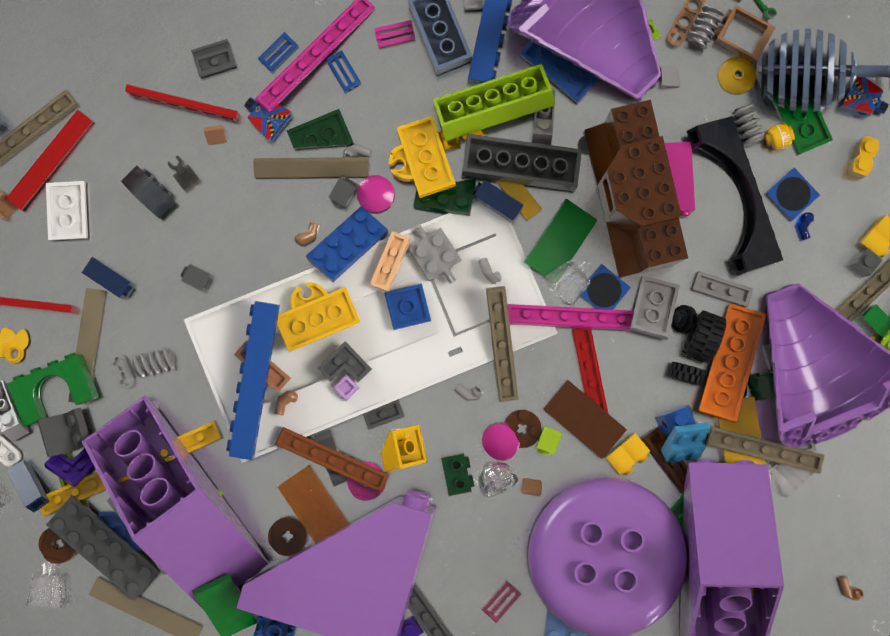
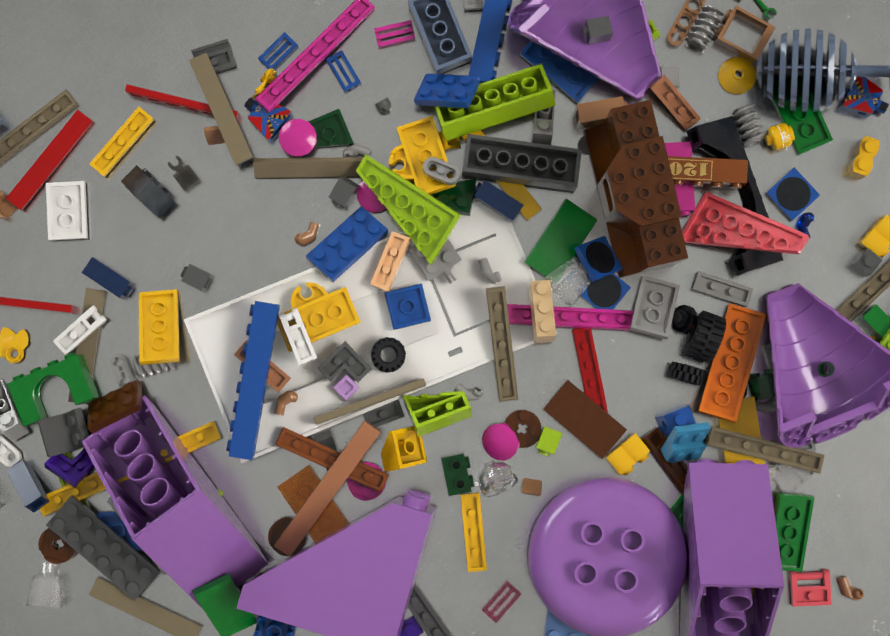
none -> white plate [53,305,107,355]
none -> reddish brown plate [88,379,142,434]
none -> yellow plate [89,107,154,177]
none -> yellow plate [139,289,180,365]
none -> dark tan tile [189,53,253,165]
none -> yellow plate [252,68,277,99]
none -> nougat tile [274,420,381,557]
none -> dark pink dish [279,119,317,157]
none -> white plate [279,308,317,365]
none -> dark tan tile [313,378,426,425]
none -> lime wing [356,154,462,265]
none -> black tyre [371,337,406,373]
none -> dark grey hinge [375,97,391,113]
none -> lime wedge [403,391,472,437]
none -> blue plate [414,73,480,108]
none -> light grey plate [423,157,460,185]
none -> yellow plate [460,493,487,572]
none -> tan brick [528,280,556,343]
none -> medium nougat window [574,96,628,130]
none -> tile [574,236,623,282]
none -> dark grey brick [582,16,613,45]
none -> nougat plate [650,74,701,130]
none -> dark orange brick [668,156,748,189]
none -> coral wing [682,192,809,254]
none -> light grey arm [755,397,776,414]
none -> green tile [774,492,815,572]
none -> coral plate [789,569,832,607]
none -> dark green hinge [817,361,835,377]

